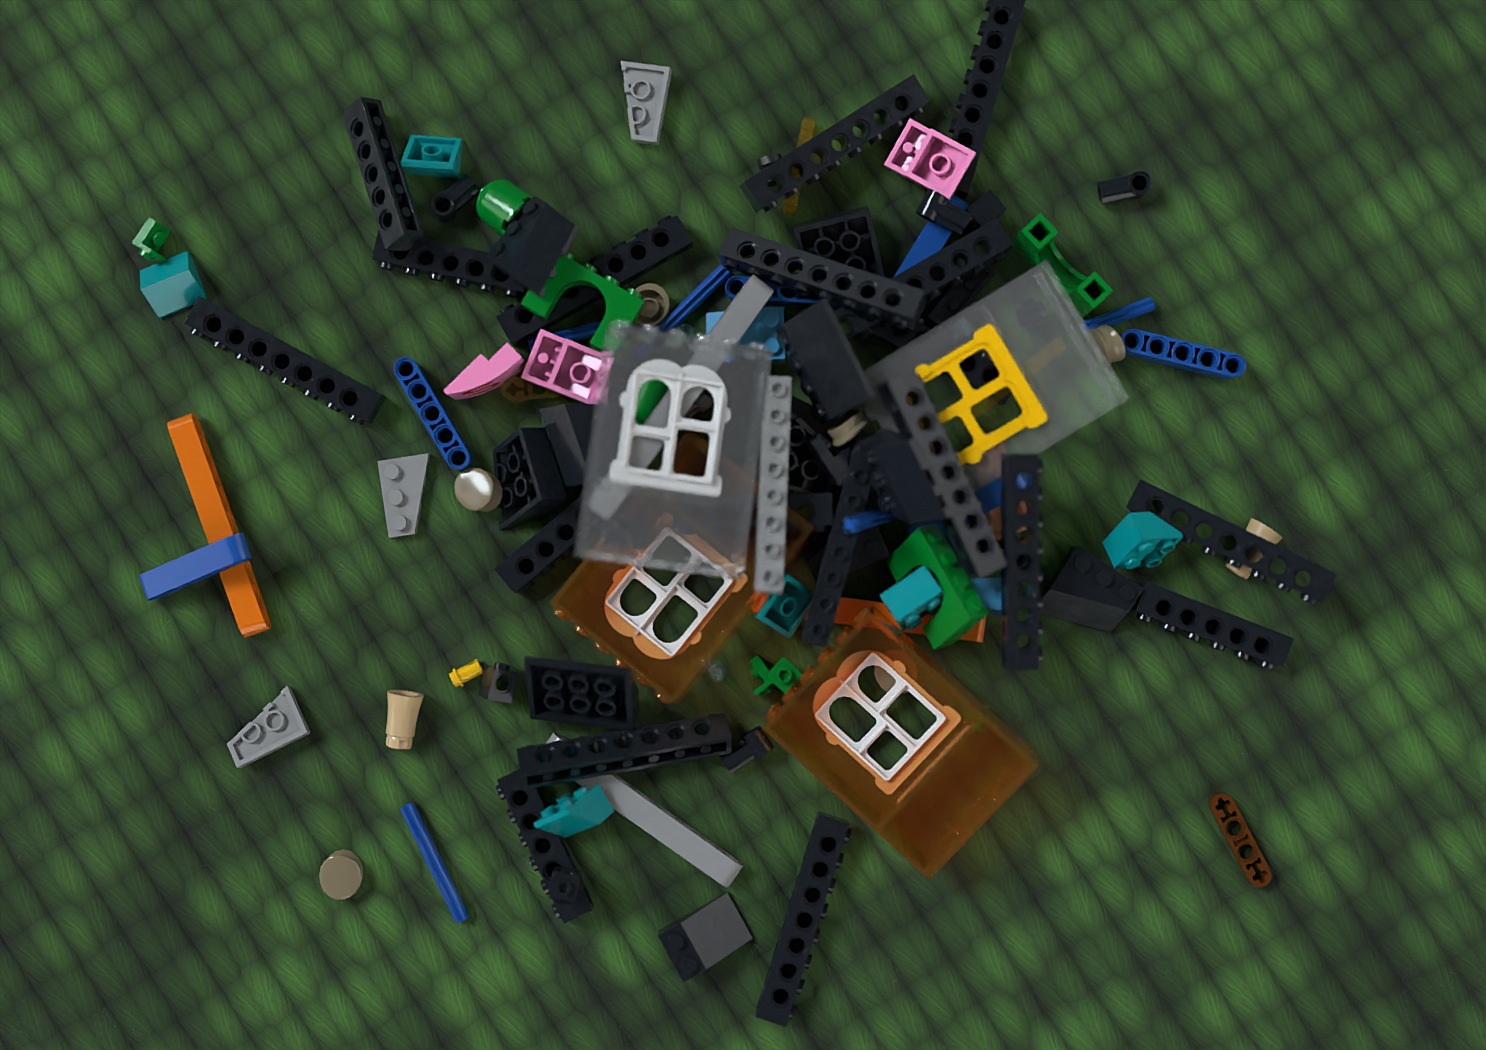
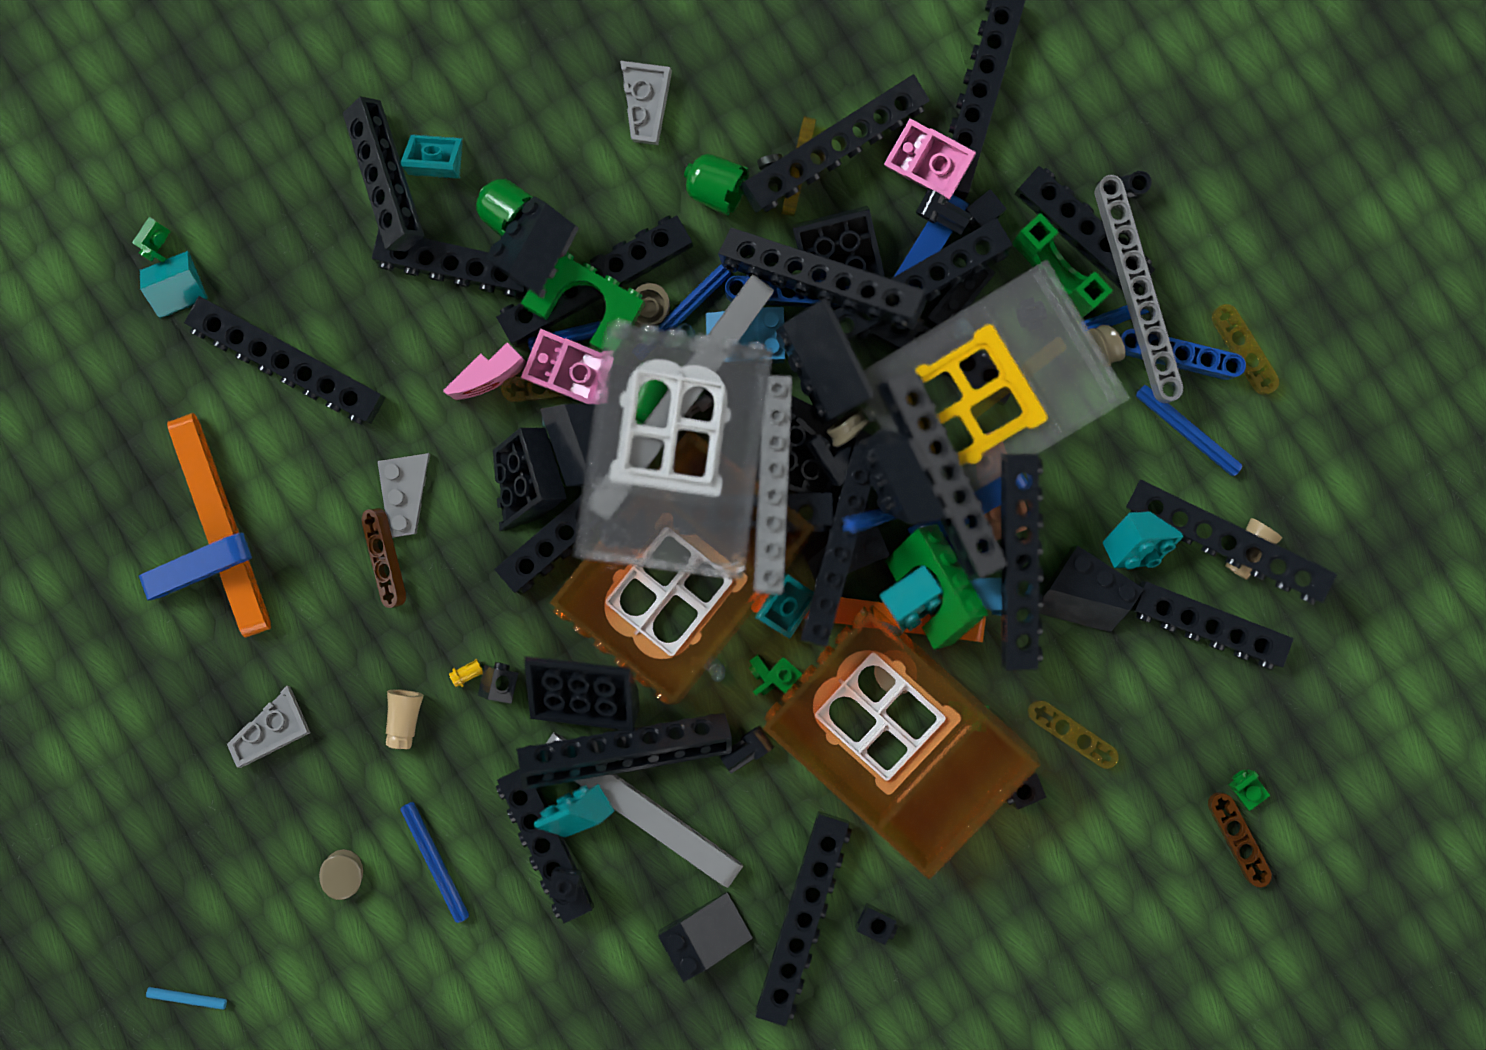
blue beam [393,357,473,471] -> none
black piece [431,174,480,222] -> none
dark tan piece [454,467,502,512] -> none
none -> dark azure bar [146,987,227,1010]
none -> reddish brown beam [362,508,406,608]
none -> green cylinder [684,154,750,216]
none -> black brick [855,903,898,945]
none -> black brick [1003,771,1047,810]
none -> black brick [1015,166,1155,292]
none -> clear yellow beam [1028,701,1118,769]
none -> light grey beam [1095,175,1183,403]
none -> blue axle [1136,385,1242,476]
none -> clear yellow beam [1212,304,1279,395]
none -> green bracket [1228,769,1270,811]

